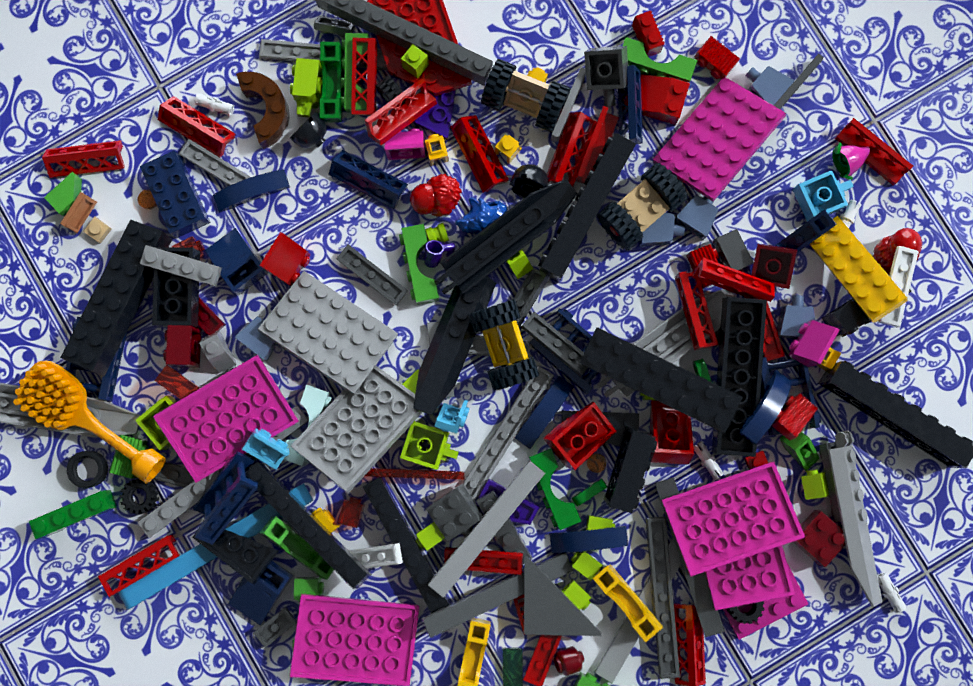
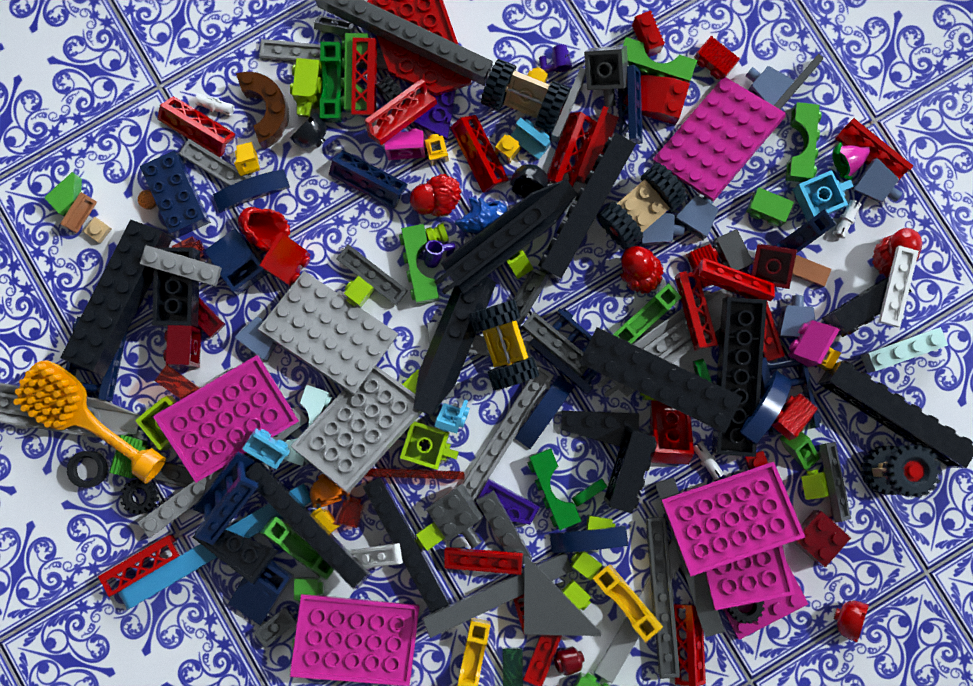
green arch [29,490,117,540] -> none
red fence [42,140,125,178] -> none
light grey slope [199,330,237,373] -> none
lime brick [401,44,429,79] -> none
light grey tile [428,460,545,598] -> none
red slope [543,402,616,470] -> none
clear orange tile [586,453,606,473] -> none
yellow plate [809,216,908,324] -> none
light grey hinge [828,430,882,606] -> none
white pin [877,572,907,613] -> none
none -> yellow window [234,142,260,176]
none -> red hair [238,207,291,252]
none -> orange cylinder [309,474,350,508]
none -> lime brick [344,276,375,307]
none -> medium azure bracket [510,117,550,160]
none -> dark purple piece [539,44,572,73]
none -> bright green arch [613,283,682,344]
none -> red hair [620,246,664,294]
none -> bright green brick [746,187,794,227]
none -> bright green arch [785,102,822,182]
none -> nougat tile [793,255,831,287]
none -> red cylinder [834,600,869,643]
none -> sand blue torso [851,158,902,202]
none -> black plate [860,445,942,497]
none -> light aqua arch [861,327,948,373]

